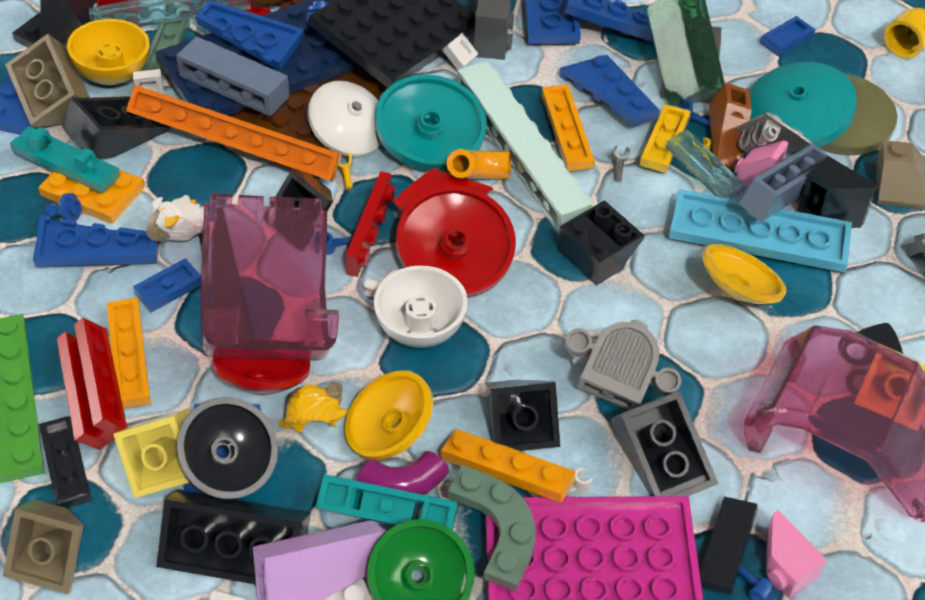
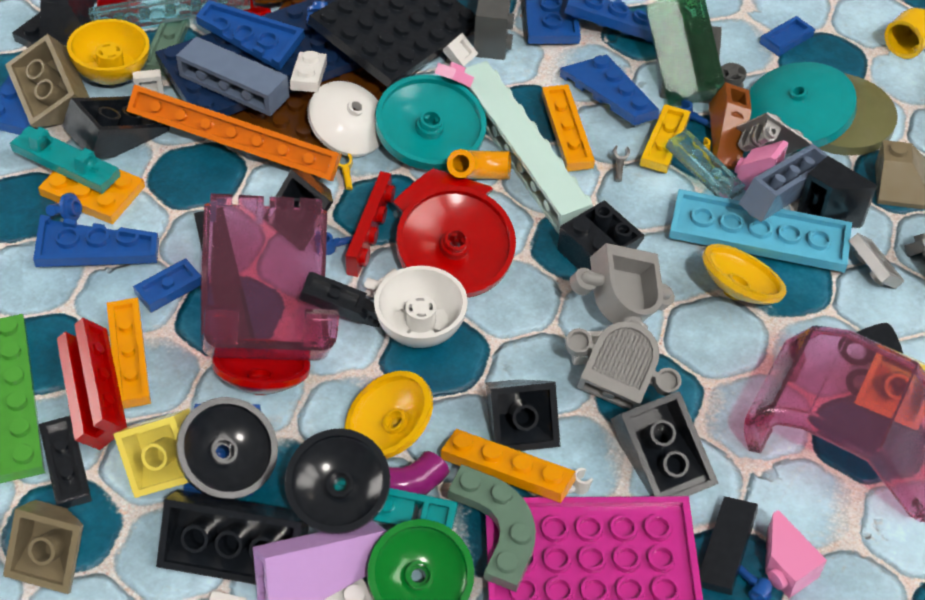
white hair [147,195,211,241] -> none
yellow hair [279,381,348,433] -> none
none -> black dish [285,429,391,534]
none -> white plate [290,51,327,92]
none -> black hinge [299,271,380,327]
none -> bright pink plate [434,62,474,87]
none -> light grey piece [569,243,675,324]
none -> dark grey wheel [716,63,747,91]
none -> light grey plate [849,233,904,289]

